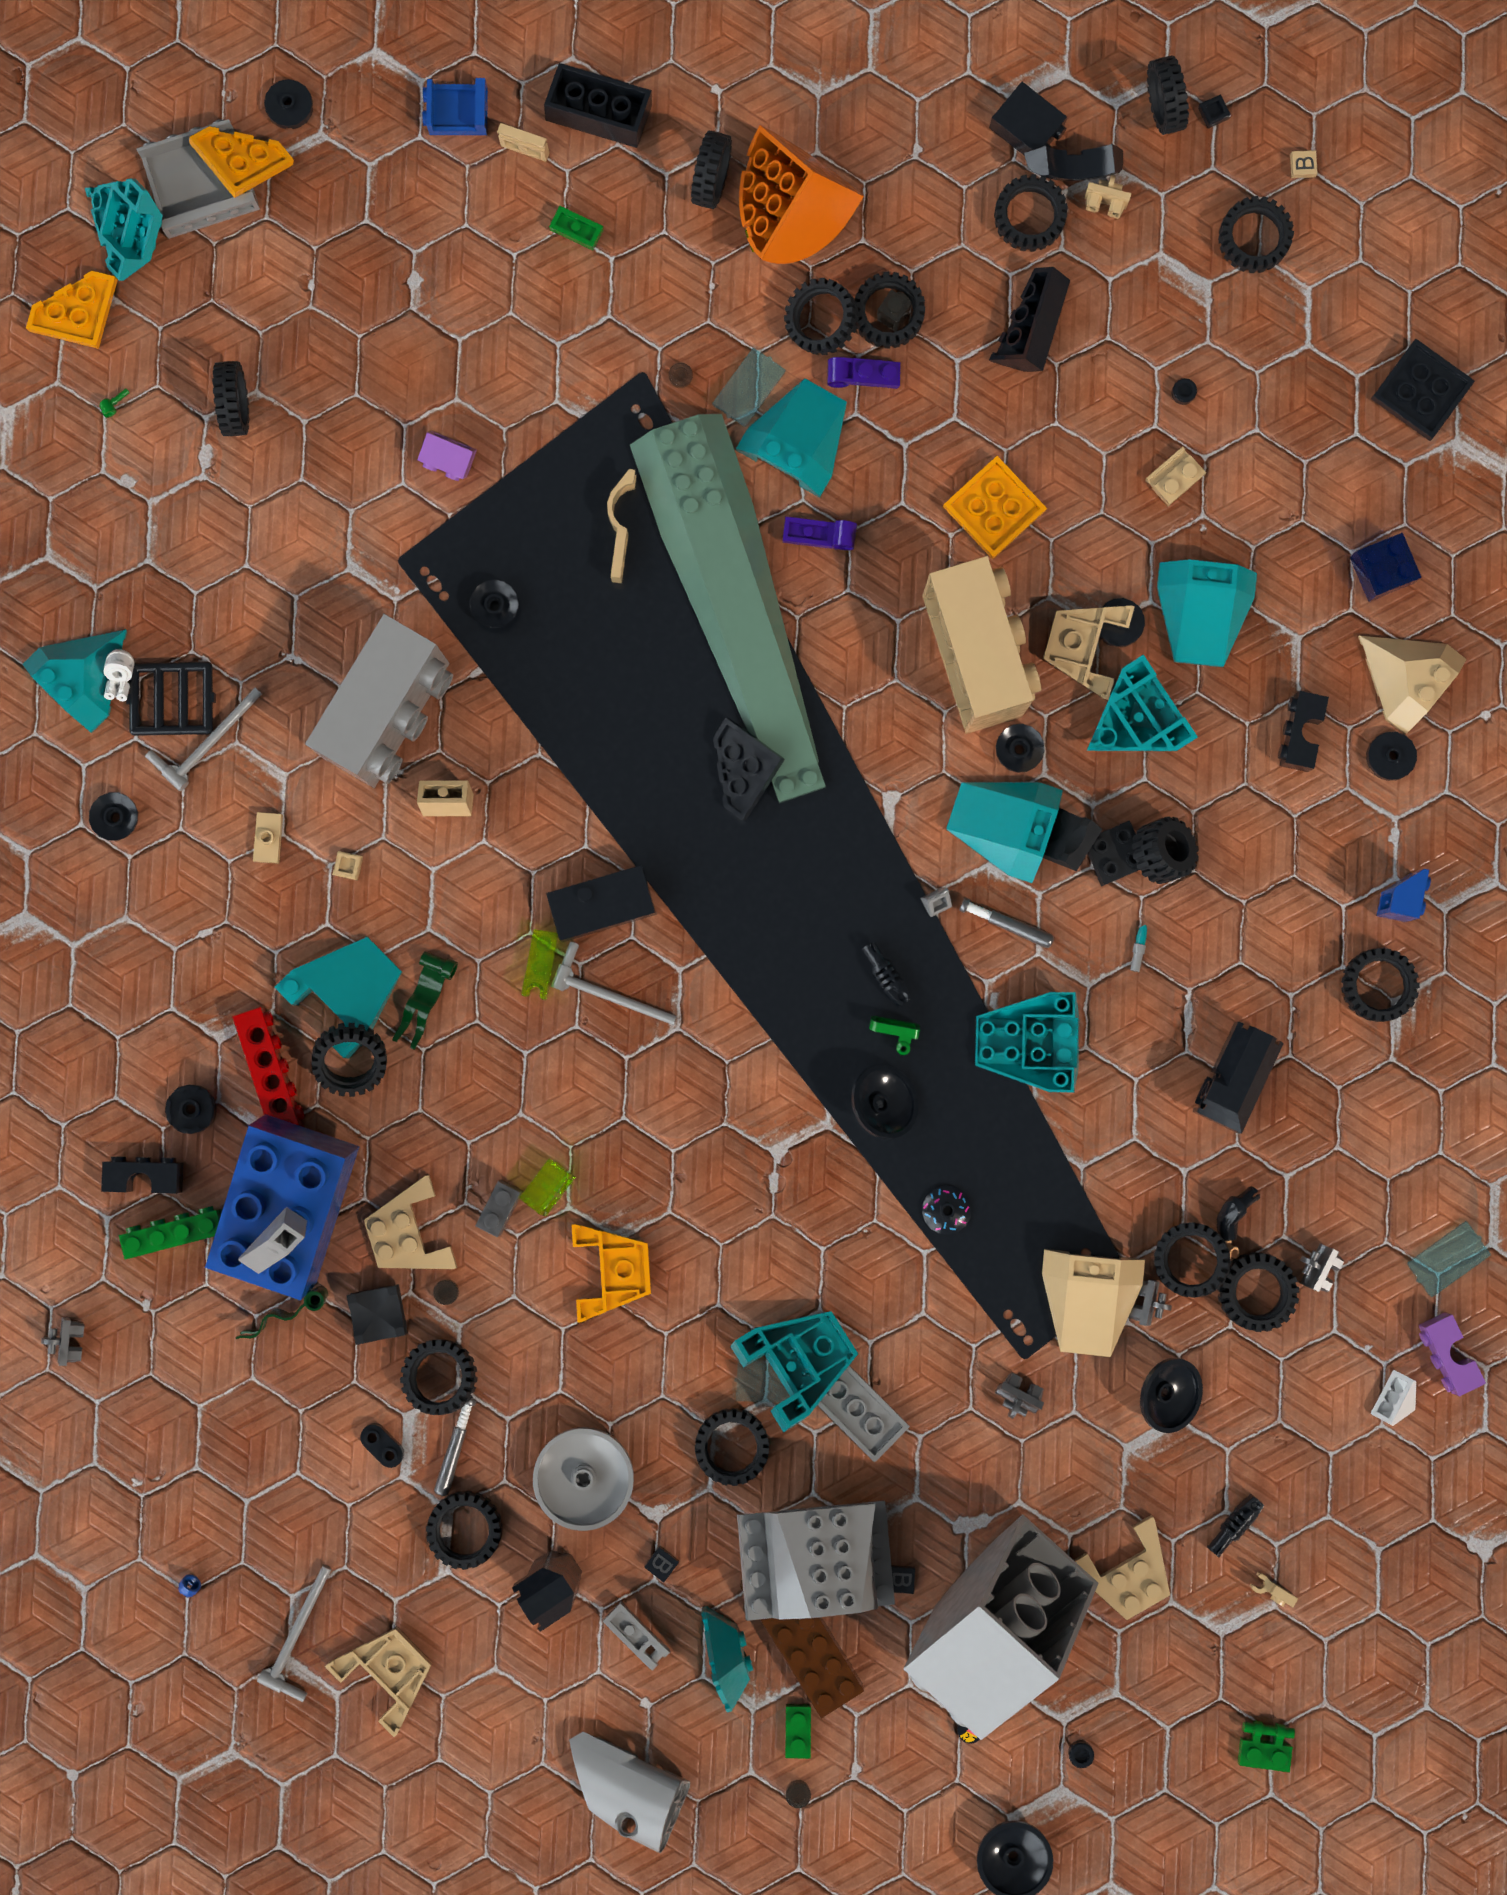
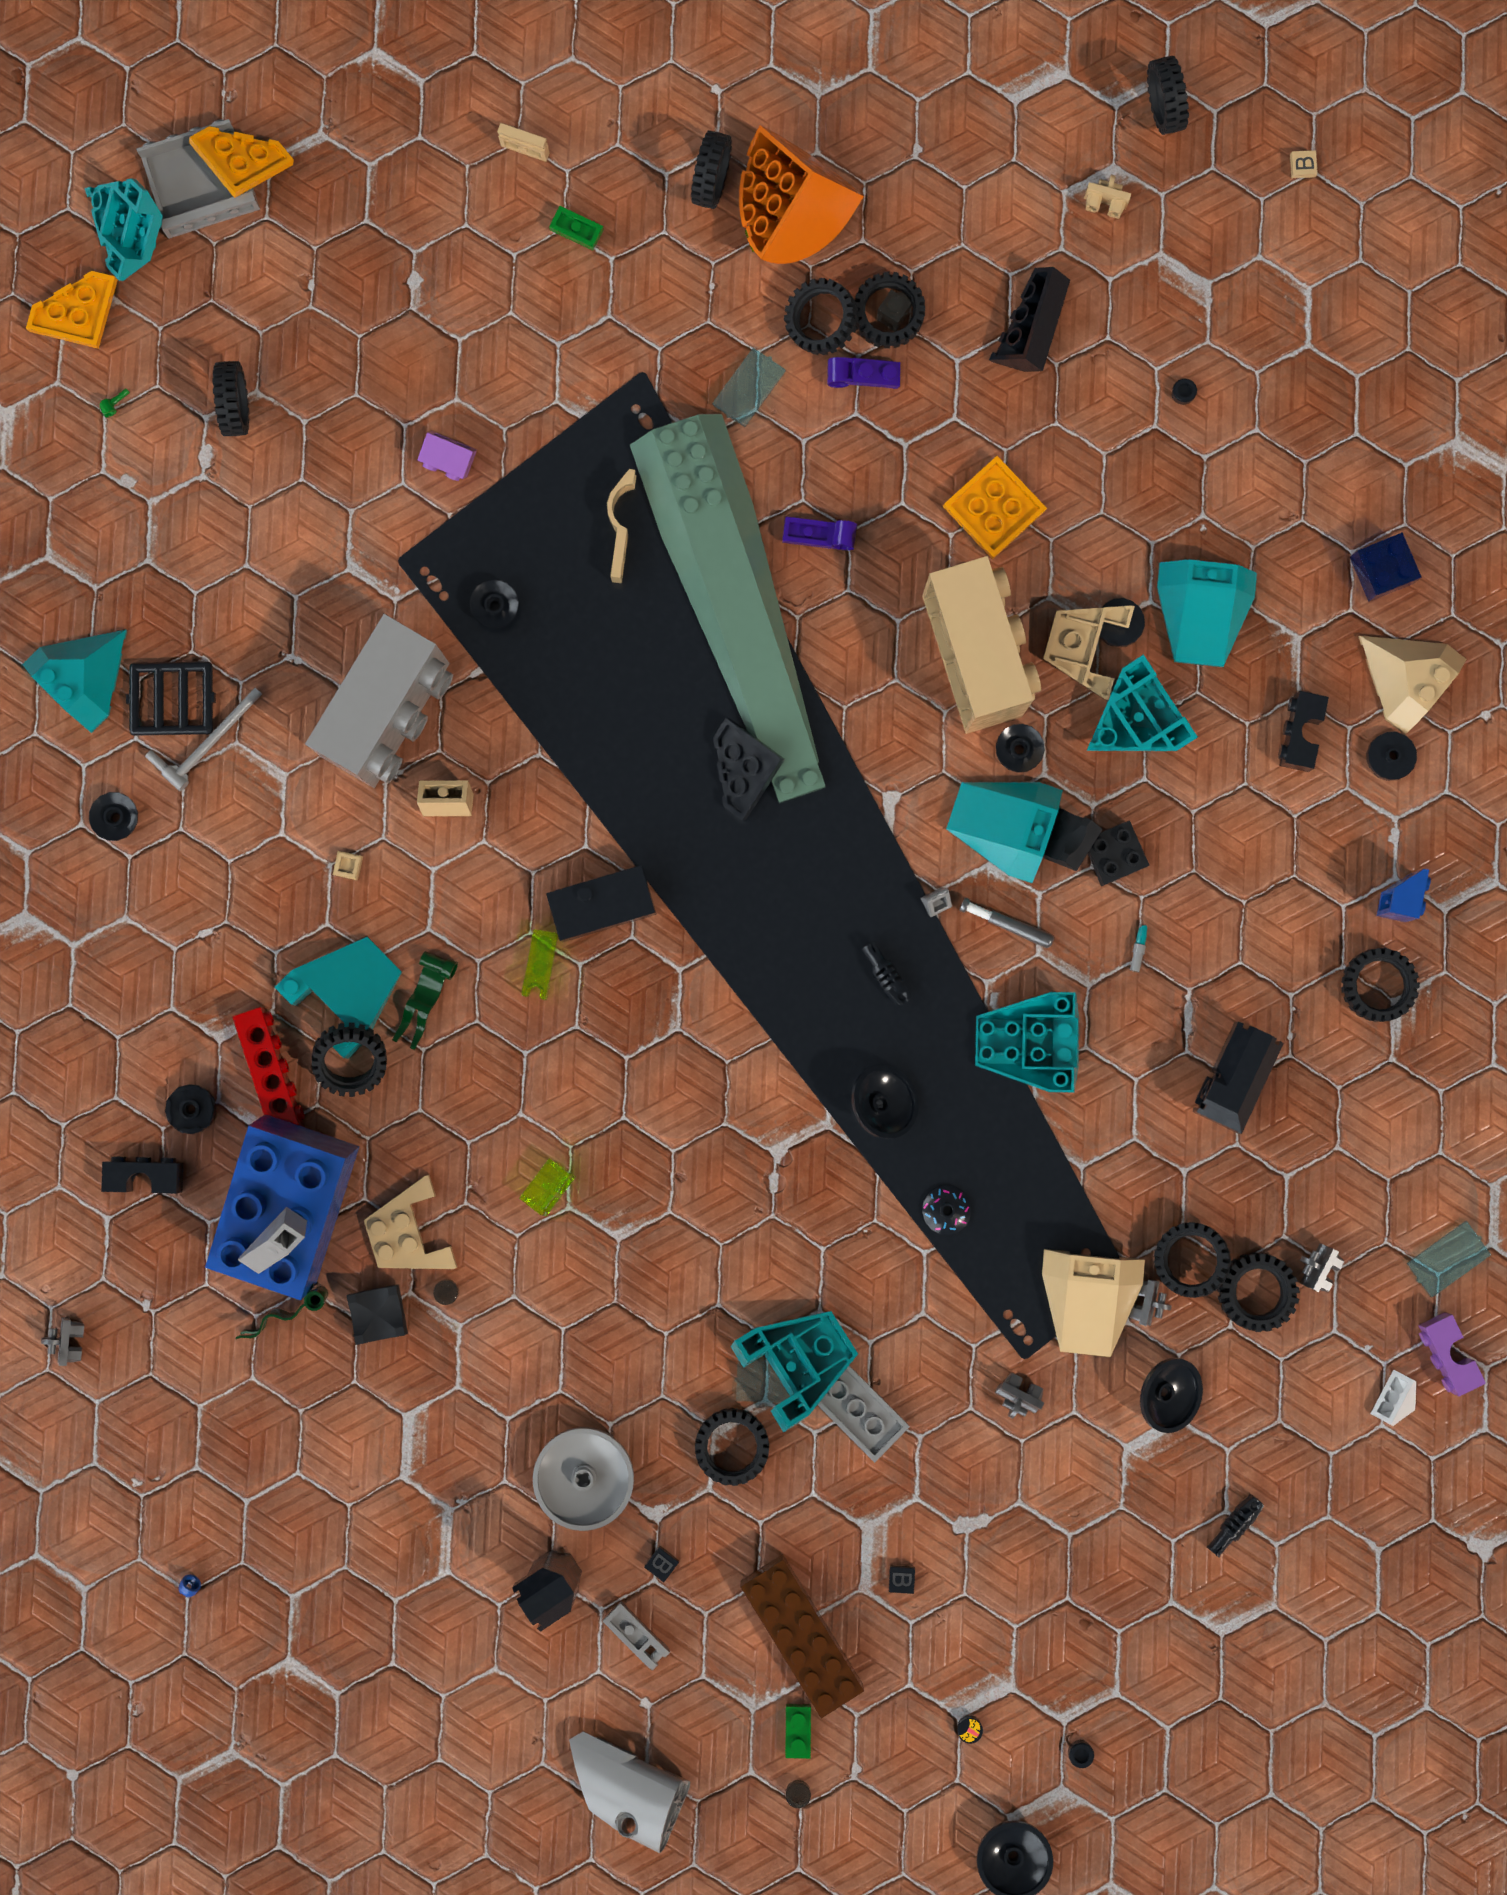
white piece [104,649,134,702] -> none
green brick [119,1206,223,1260] -> none
tan plate [253,812,283,864] -> none
light grey bar [257,1565,332,1702] -> none
black plate [264,79,313,129] -> none
tan wing [325,1627,432,1737] -> none
black plate [360,1423,404,1468] -> none
black tyre [400,1339,478,1415] -> none
blue panel [422,78,488,135] -> none
black tyre [426,1491,502,1570] -> none
flat silver piece [434,1398,477,1496] -> none
flat silver brick [475,1180,523,1237] -> none
black brick [544,63,652,148] -> none
light grey bar [551,941,677,1025] -> none
light orange wing [571,1224,651,1323] -> none
clear smoke tile [668,363,693,388] -> none
teal wedge [701,1606,753,1713] -> none
teal wedge [736,378,847,498] -> none
light grey wedge [737,1501,895,1621] -> none
green piece [869,1016,920,1055] -> none
light grey slope [903,1514,1099,1740] -> none
black brick [989,81,1067,156] -> none
black tyre [994,174,1068,252] -> none
black brick [1024,144,1123,181] -> none
tan wing [1074,1515,1170,1620] -> none
black tyre [1132,816,1199,884] -> none
tan plate [1145,447,1206,506] -> none
black tile [1198,94,1231,129] -> none
black arm [1216,1186,1260,1259] -> none
black tyre [1218,196,1294,273] -> none
green plate [1238,1720,1295,1773] -> none
tan plate [1250,1572,1298,1607] -> none
black plate [1371,339,1475,441] -> none

